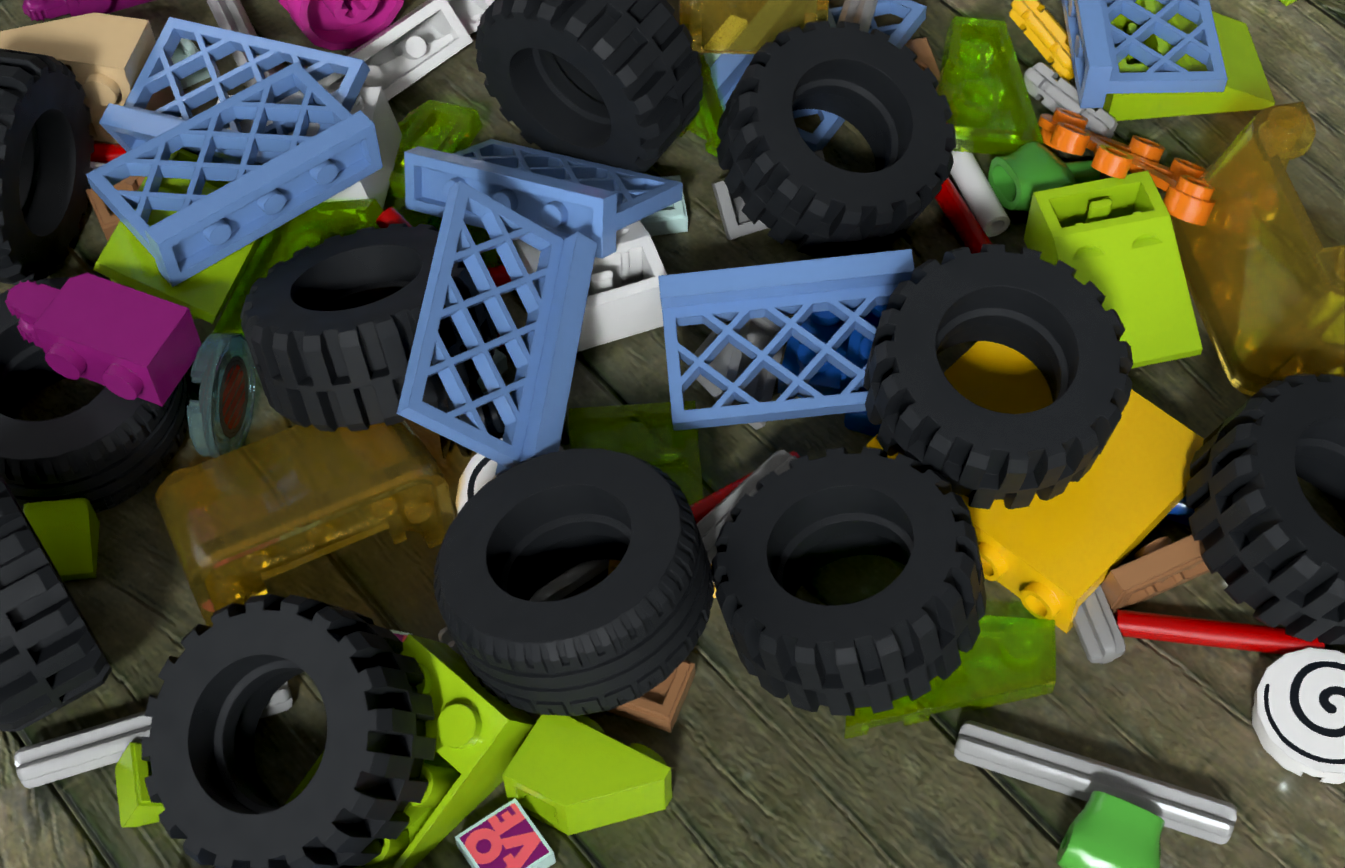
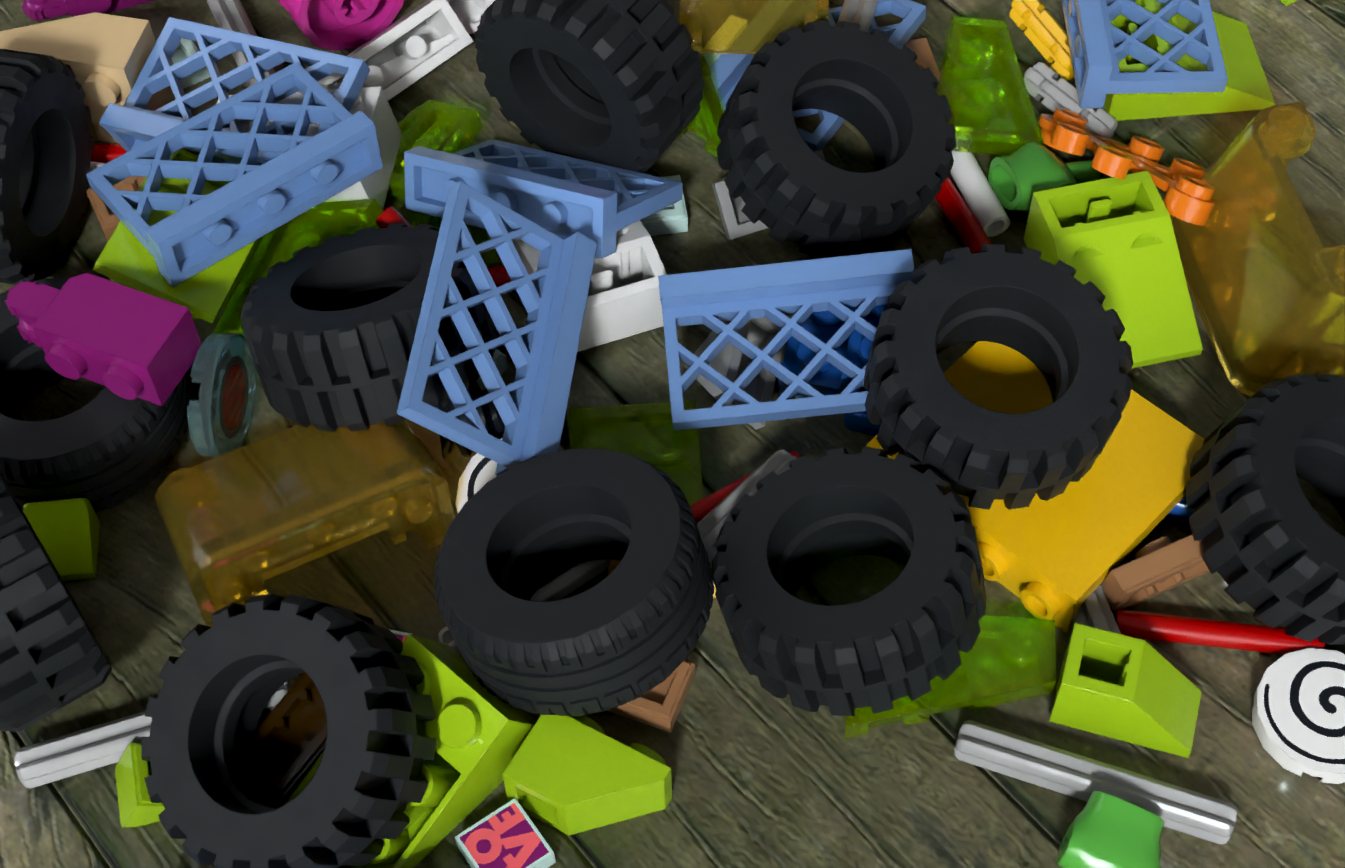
none -> dark brown plate [254,672,327,800]
none -> lime slope [1049,623,1202,758]

